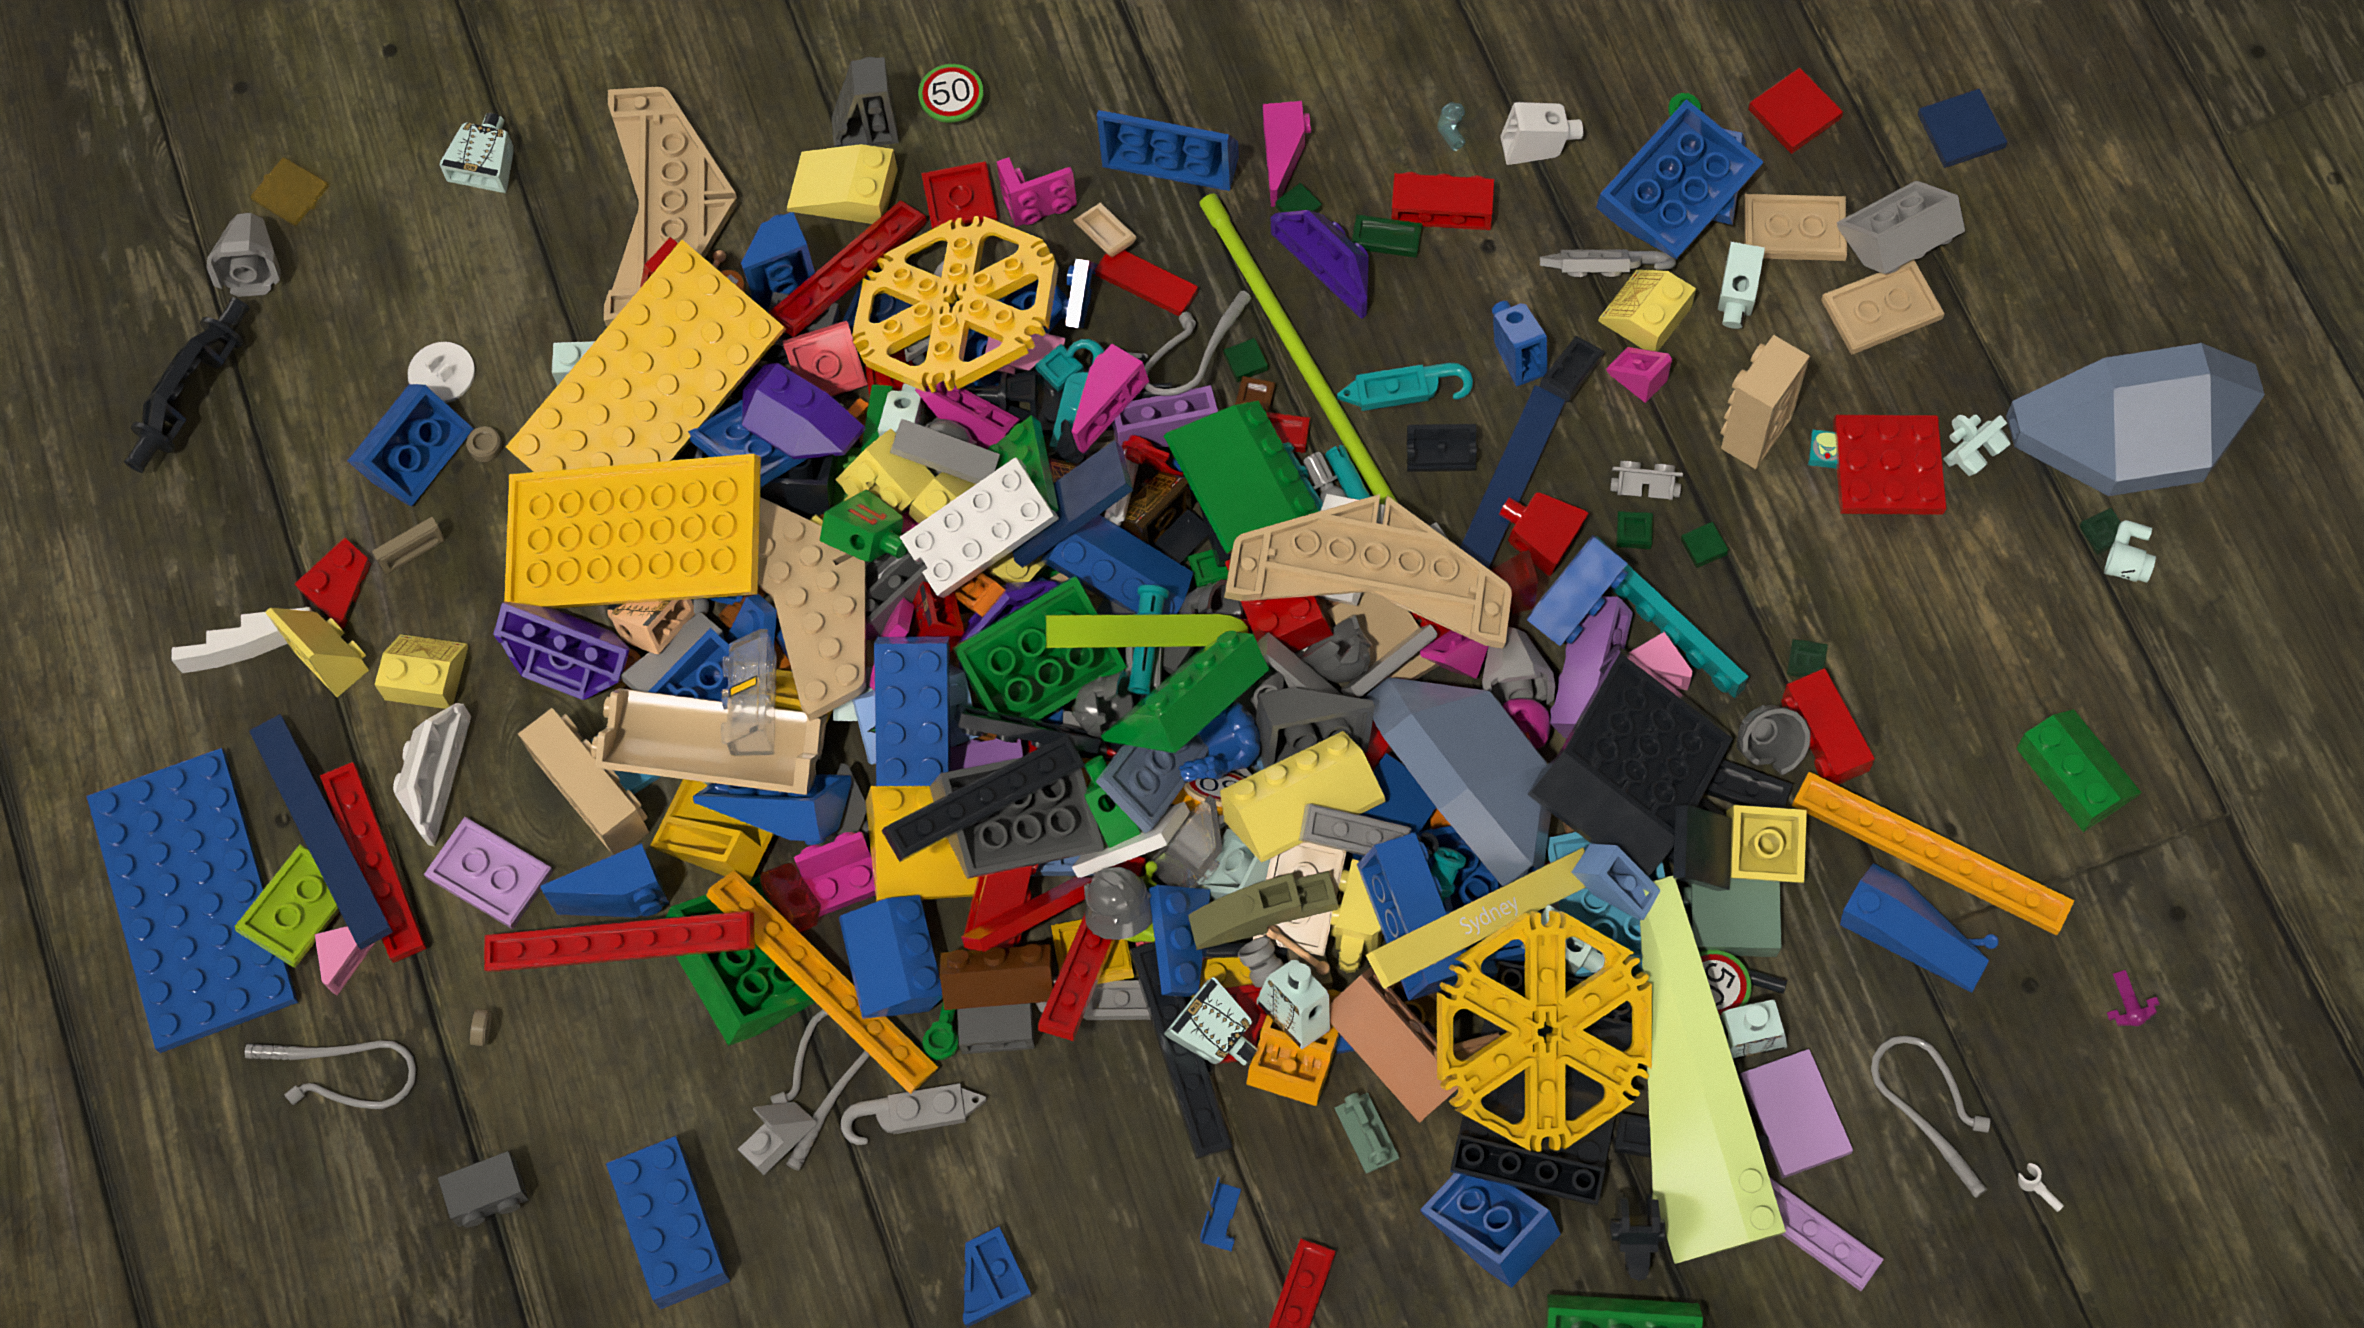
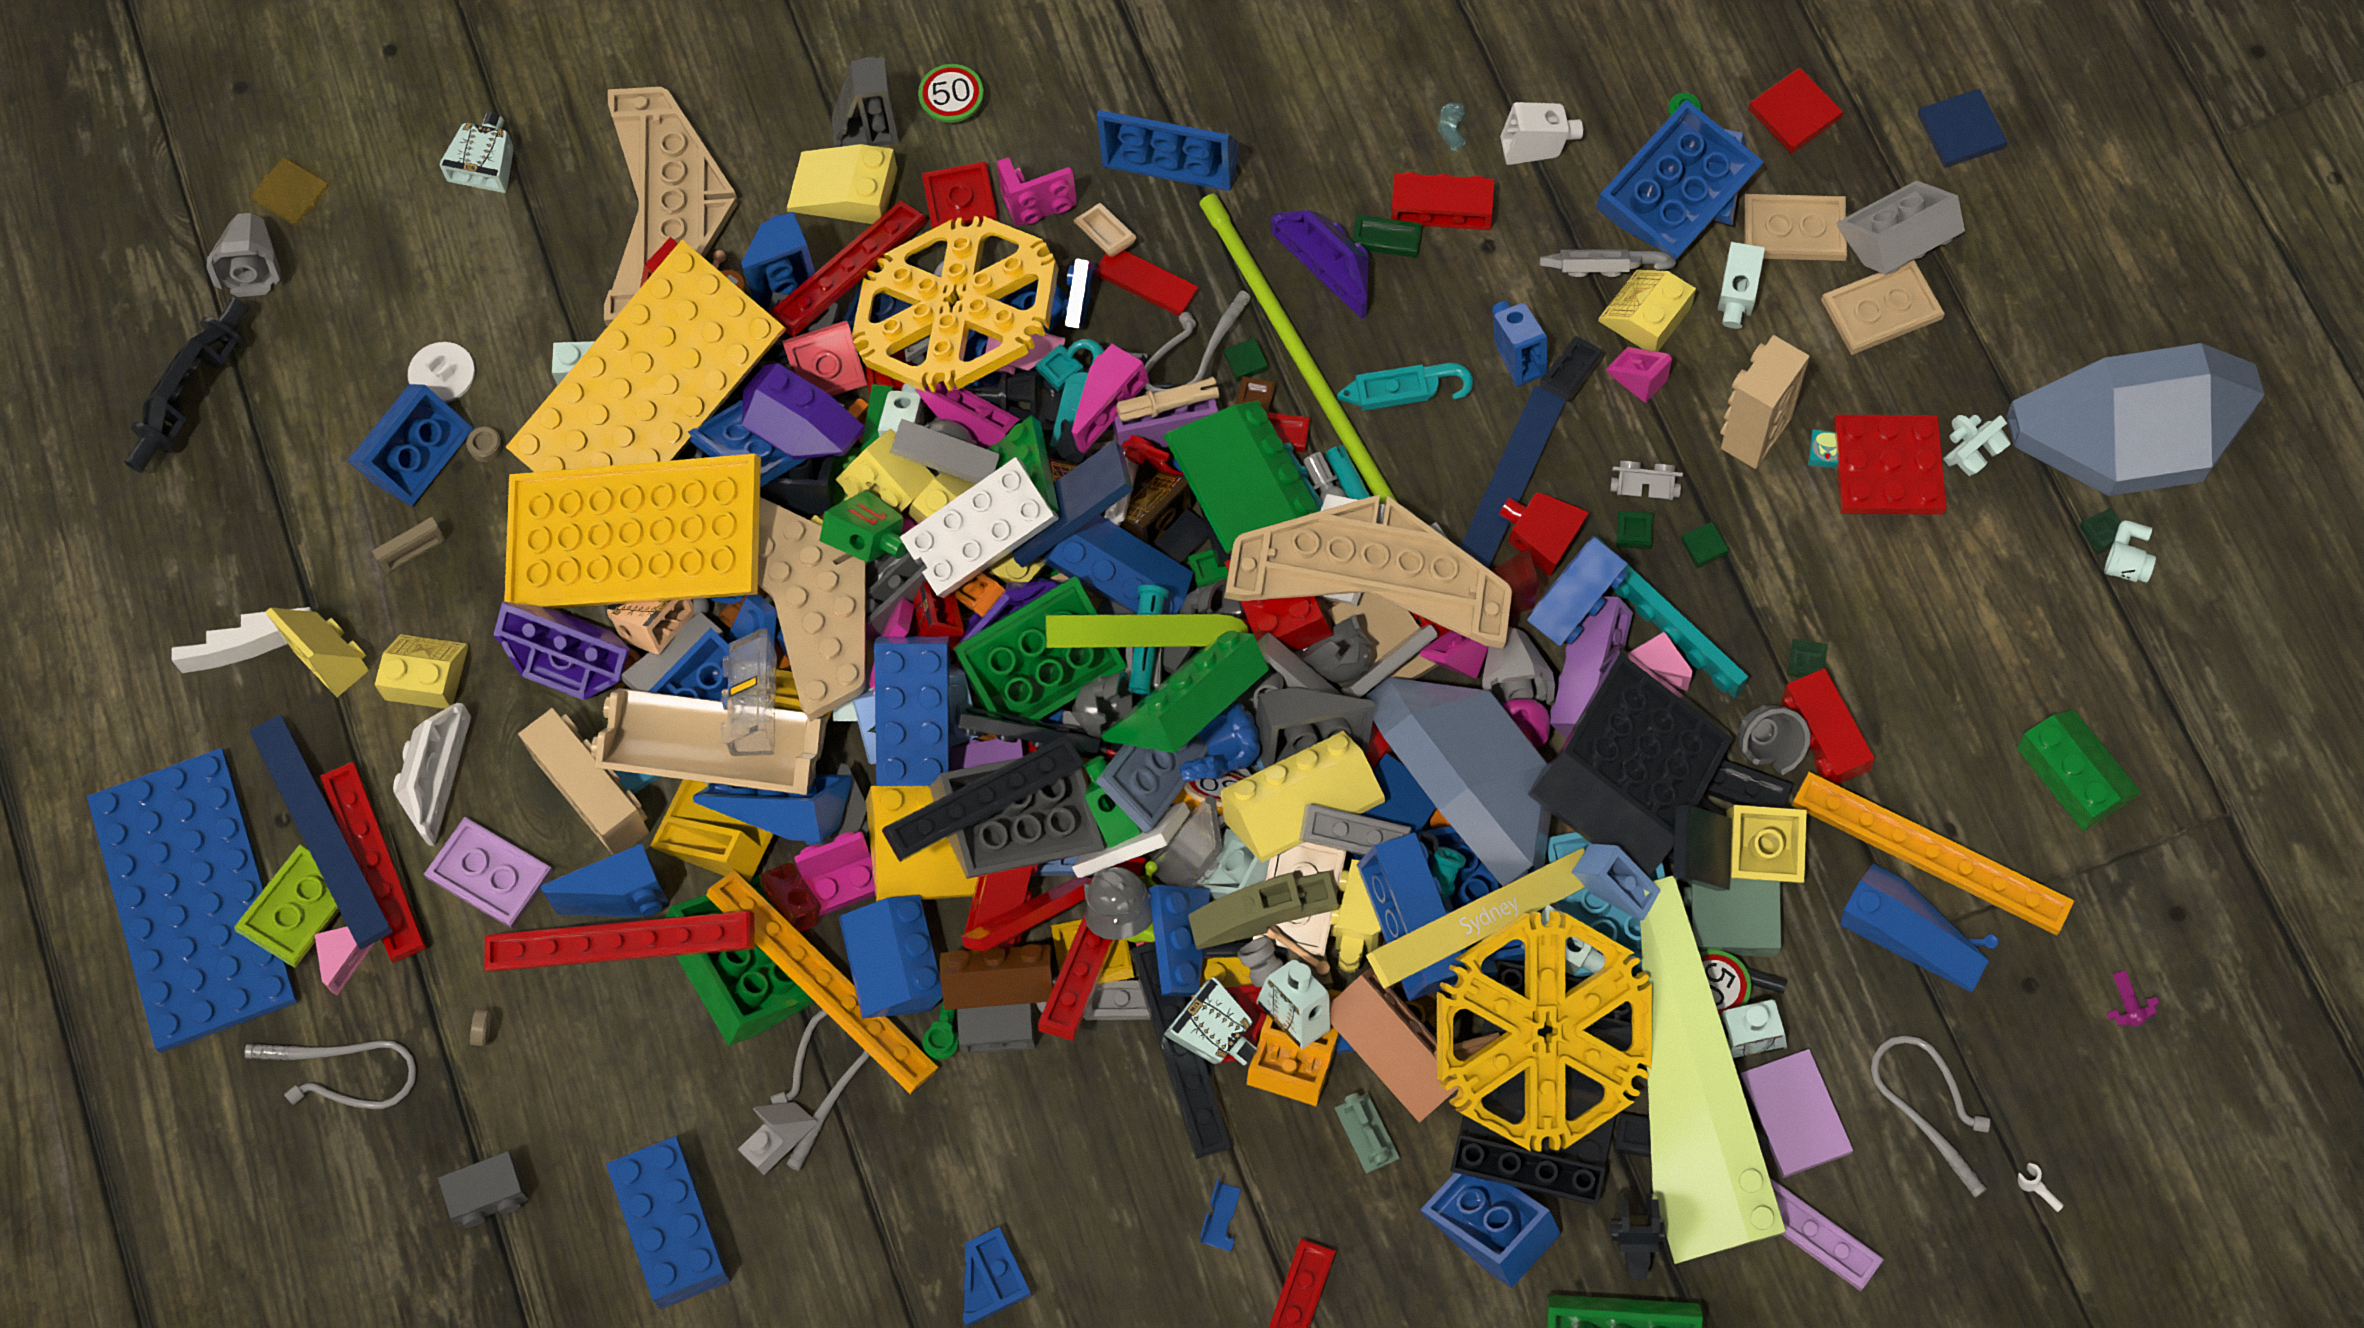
red wing [294,538,371,629] -> none
light grey plate [841,1083,987,1145] -> none
dark pink slope [1263,101,1311,207] -> none
dark green tile [1275,183,1322,213] -> none
black hinge [1406,424,1477,472] -> none
none -> tan axle [1116,377,1219,422]

